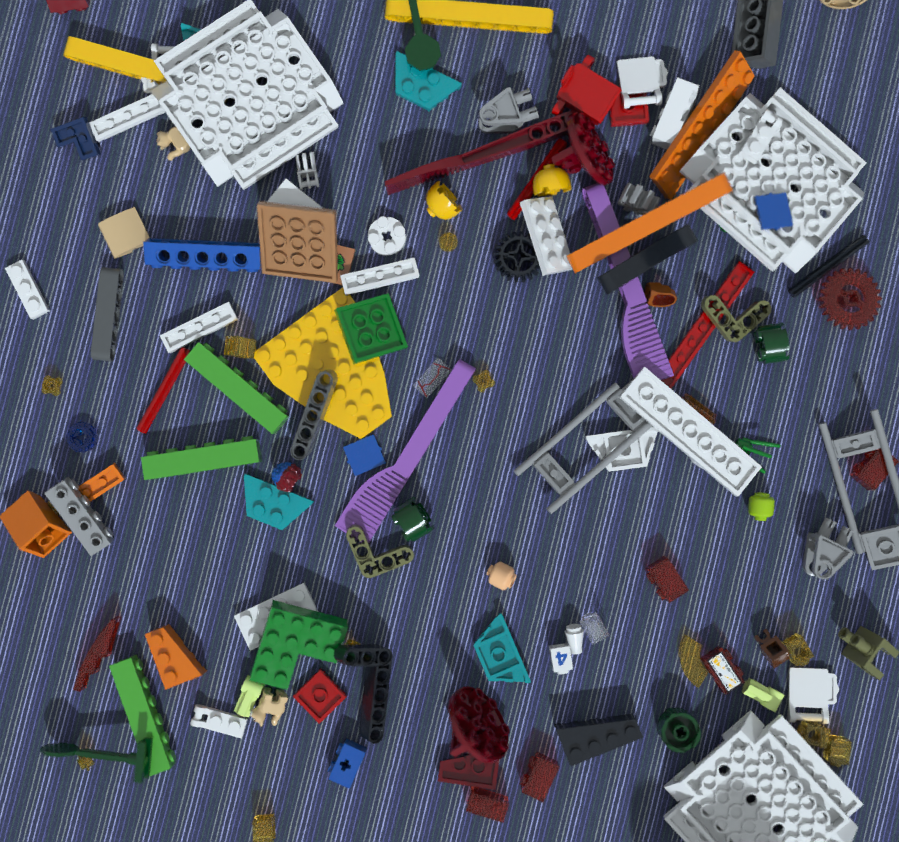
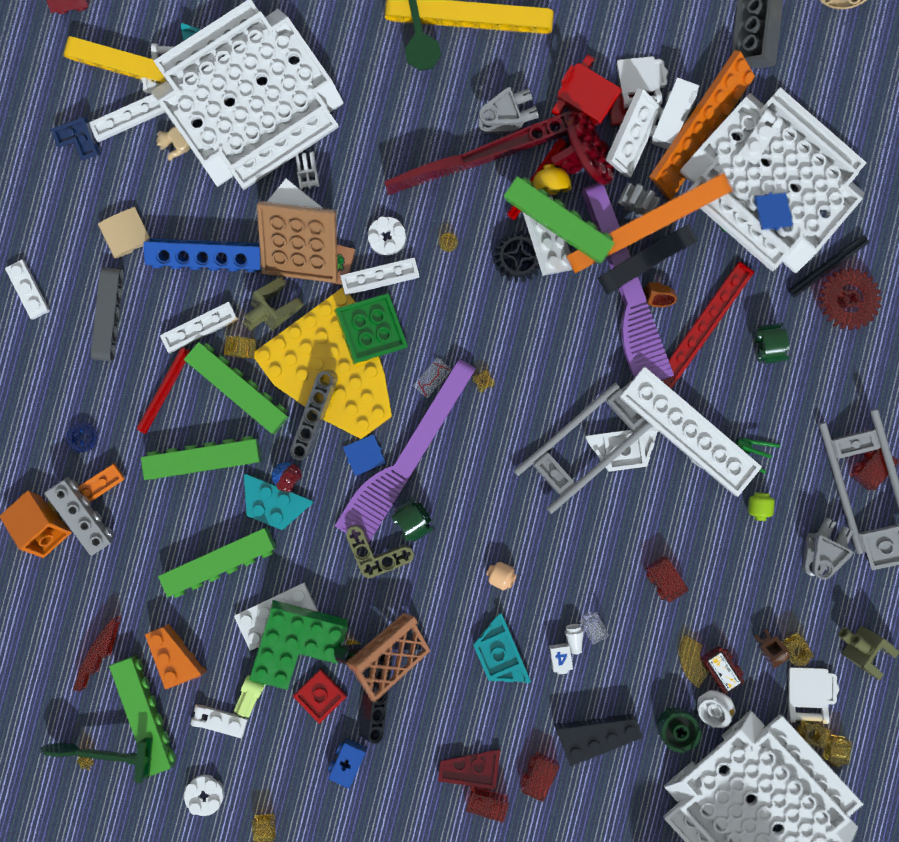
clear yellow plate [41,375,63,396] -> none
tan animal [250,687,288,726] -> none
teal wing [395,51,462,111] -> none
yellow cylinder [426,181,463,220] -> none
dark red bracket [448,686,510,763] -> none
clear orange tile [682,393,716,424] -> none
olive beam [701,295,771,342] -> none
yellowish green piece [742,678,784,712] -> none
none -> bright green brick [158,527,277,598]
none -> white plate [184,775,224,816]
none -> olive piece [243,277,304,331]
none -> nougat fence [347,613,430,702]
none -> bright green brick [504,176,615,265]
none -> white plate [606,89,662,178]
none -> white hat [697,690,736,728]

